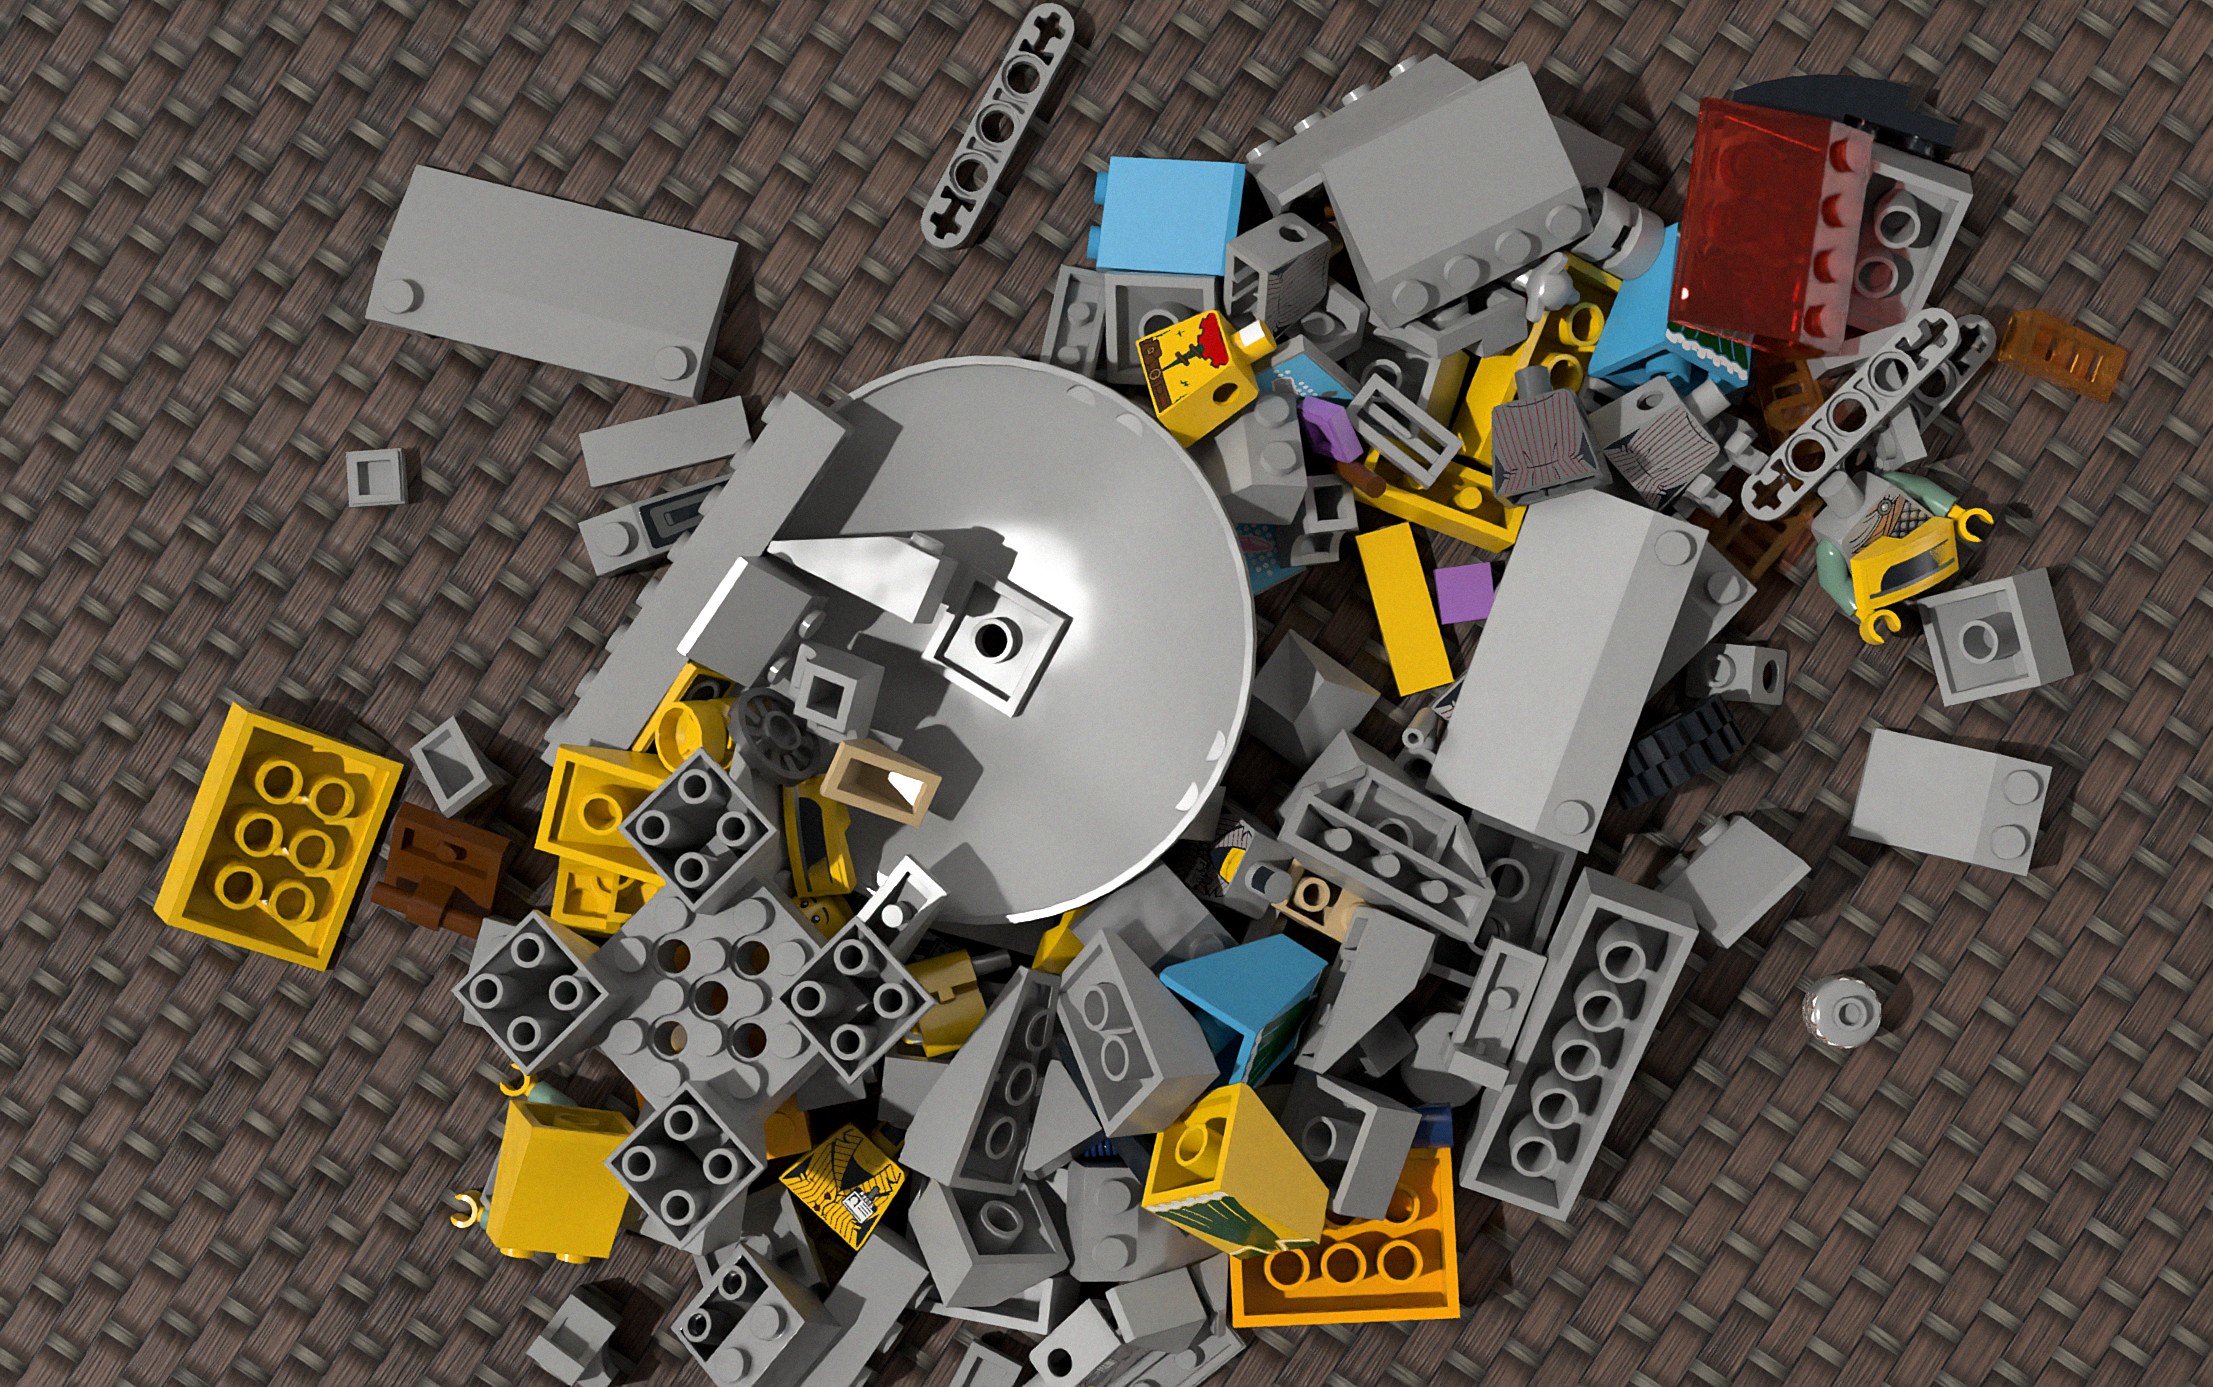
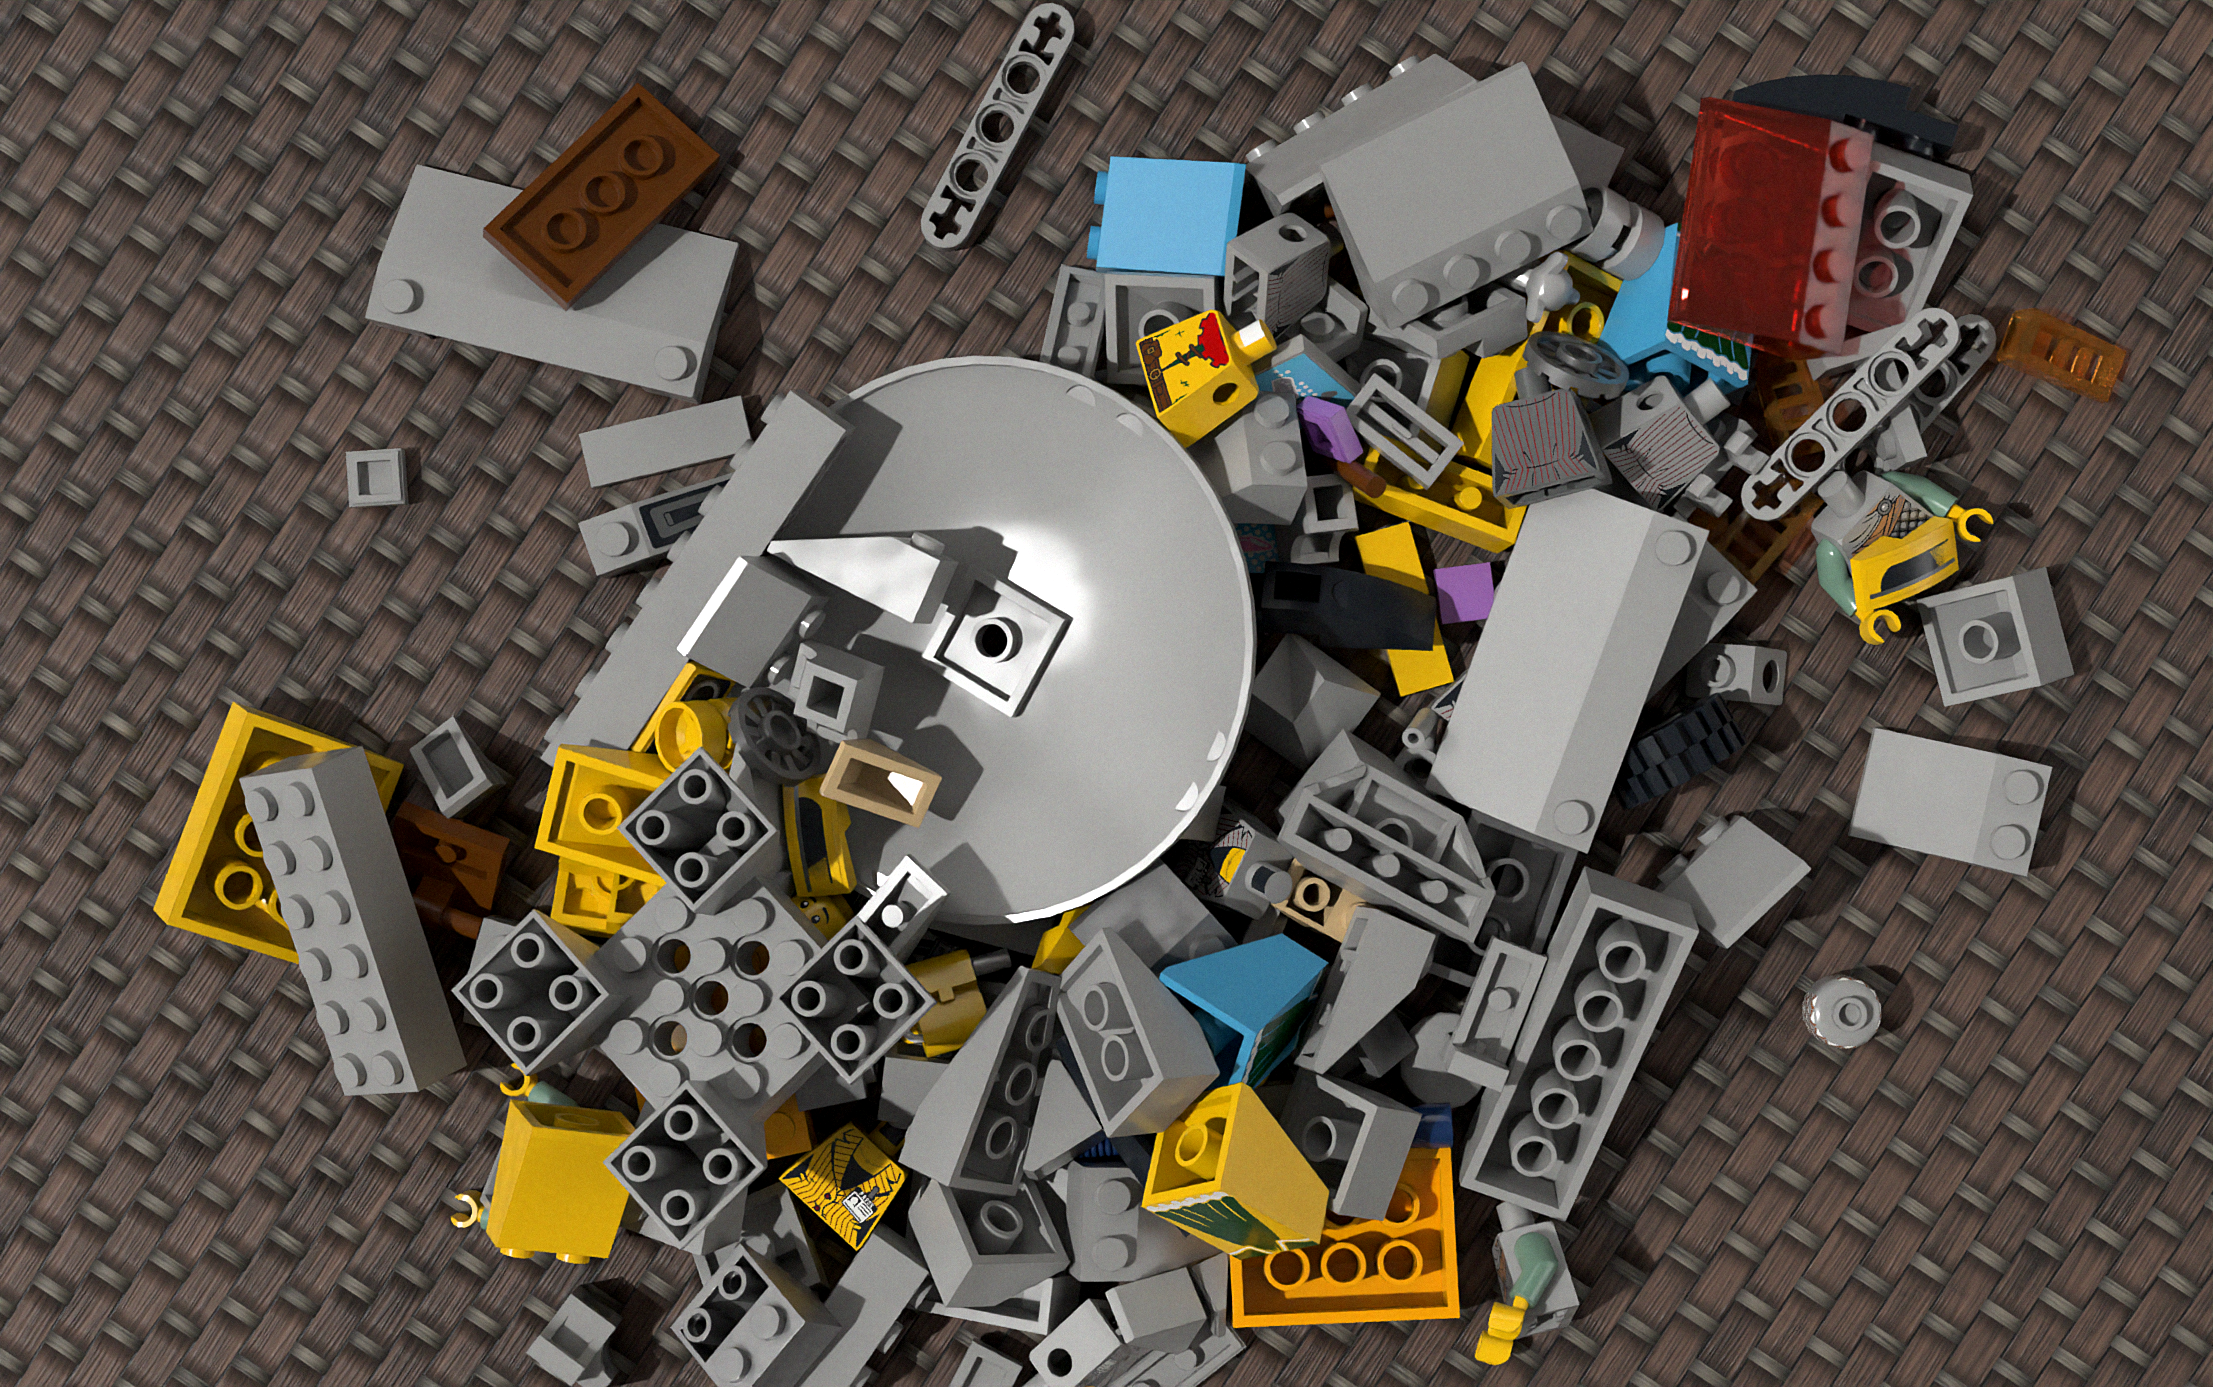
none -> light grey brick [239,746,467,1096]
none -> reddish brown plate [483,82,720,311]
none -> black slope [1249,561,1436,651]
none -> torso [1475,1202,1580,1365]
none -> flat silver wheel [1522,331,1629,399]

